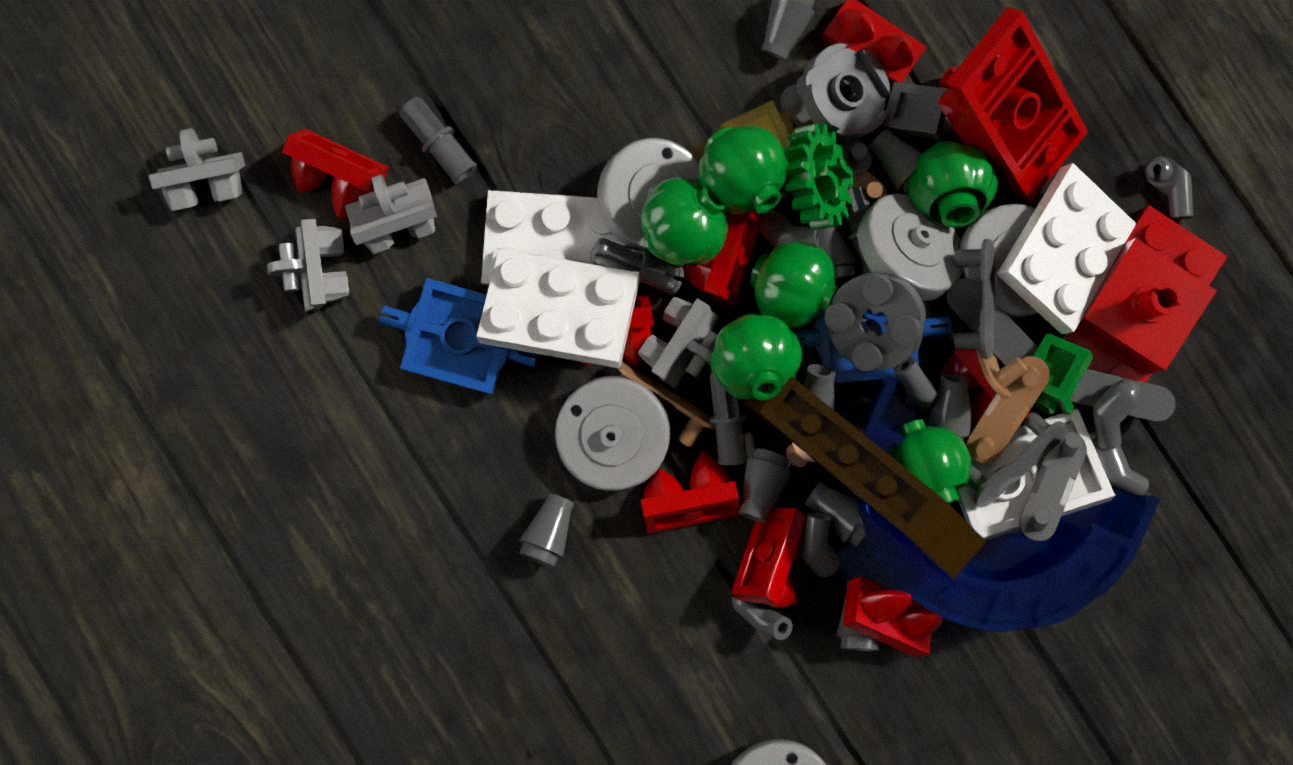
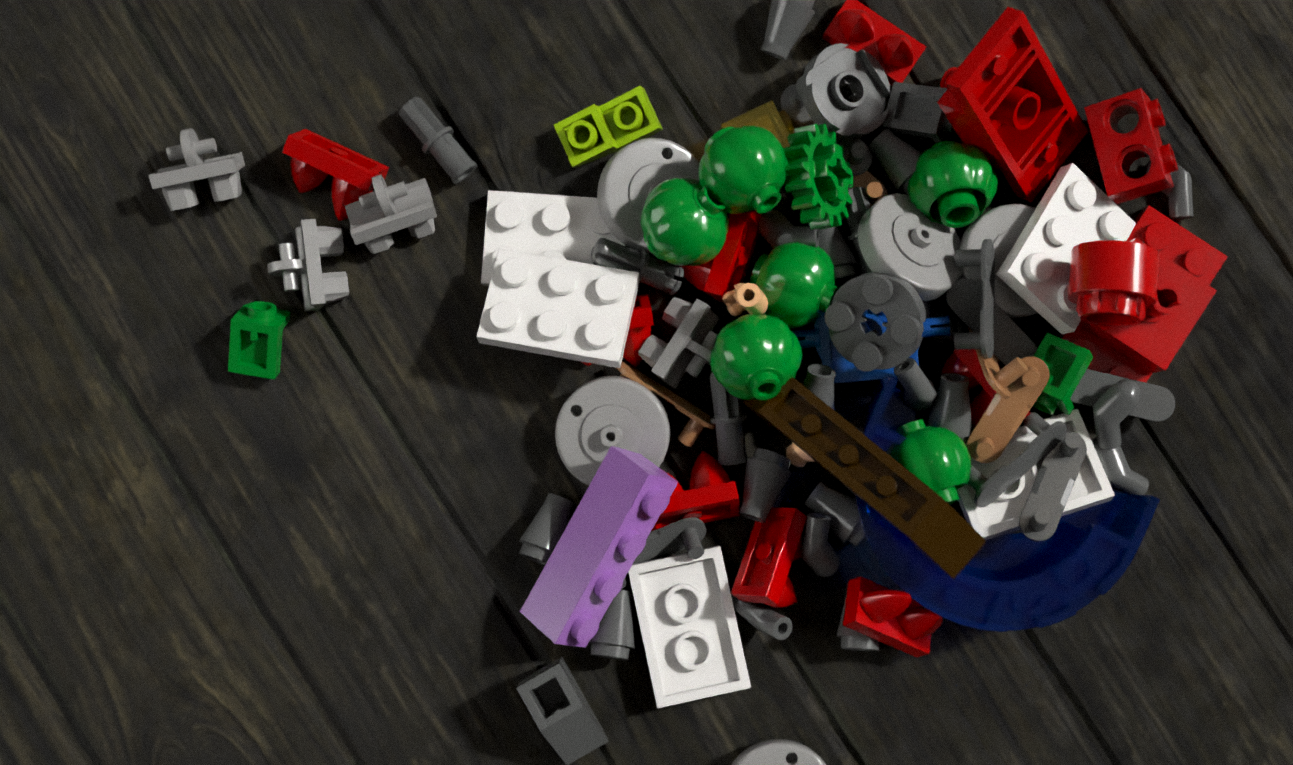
blue plate [379,278,538,395] -> none
none -> green bracket [228,301,290,380]
none -> dark grey slope [516,657,609,765]
none -> medium lavender brick [520,446,678,648]
none -> lime slope [554,86,663,168]
none -> dark grey cone [589,590,635,660]
none -> dark grey piece [621,517,706,589]
none -> white plate [628,546,751,708]
none -> light nougat arm [722,283,768,316]
none -> red piece [1068,240,1160,326]
none -> red brick [1084,88,1178,204]

